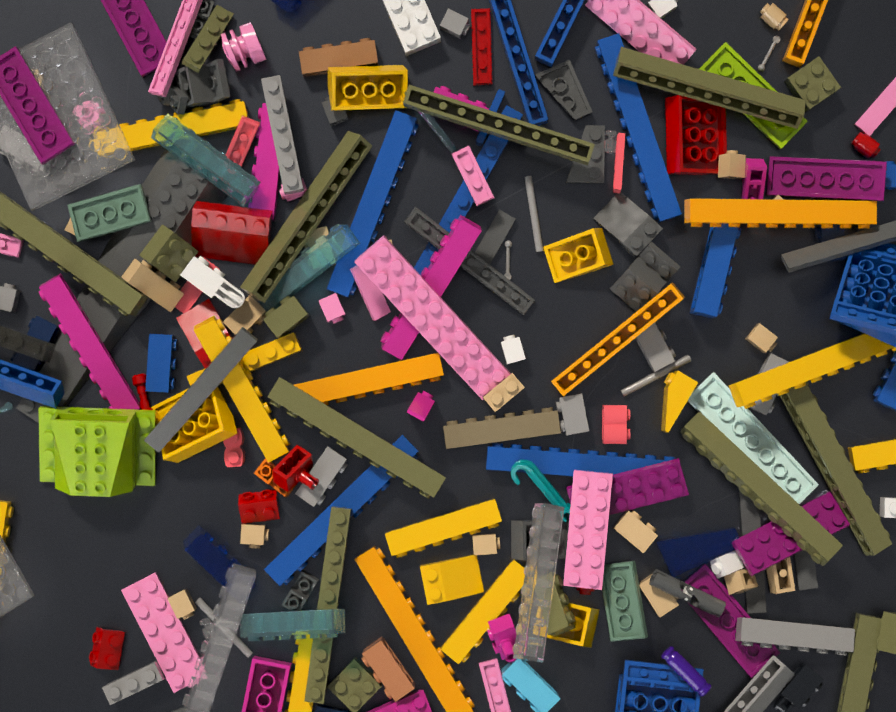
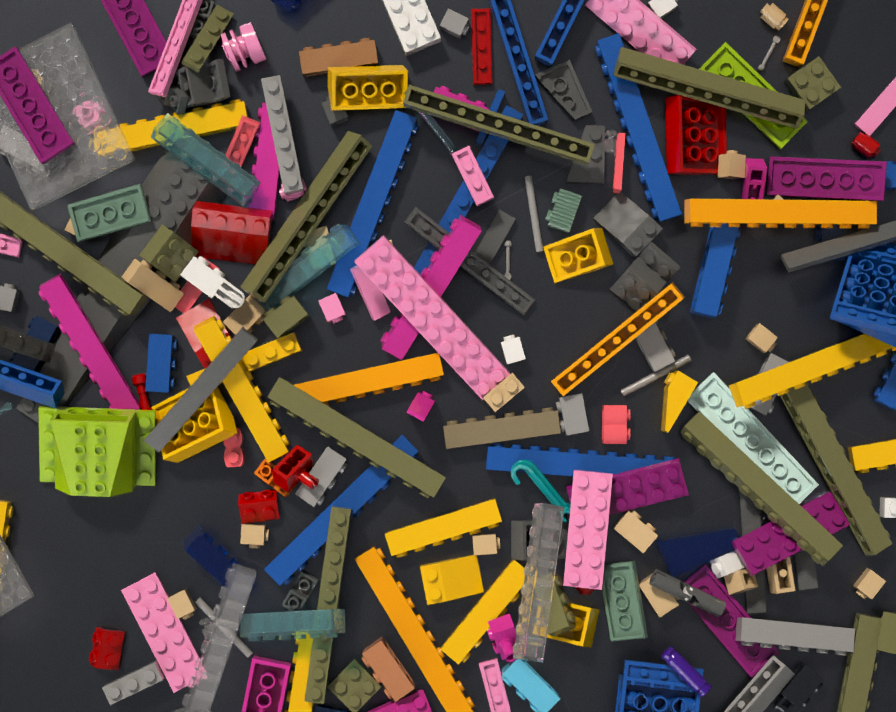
none -> sand green brick [545,188,582,233]
none -> tan brick [853,568,886,599]

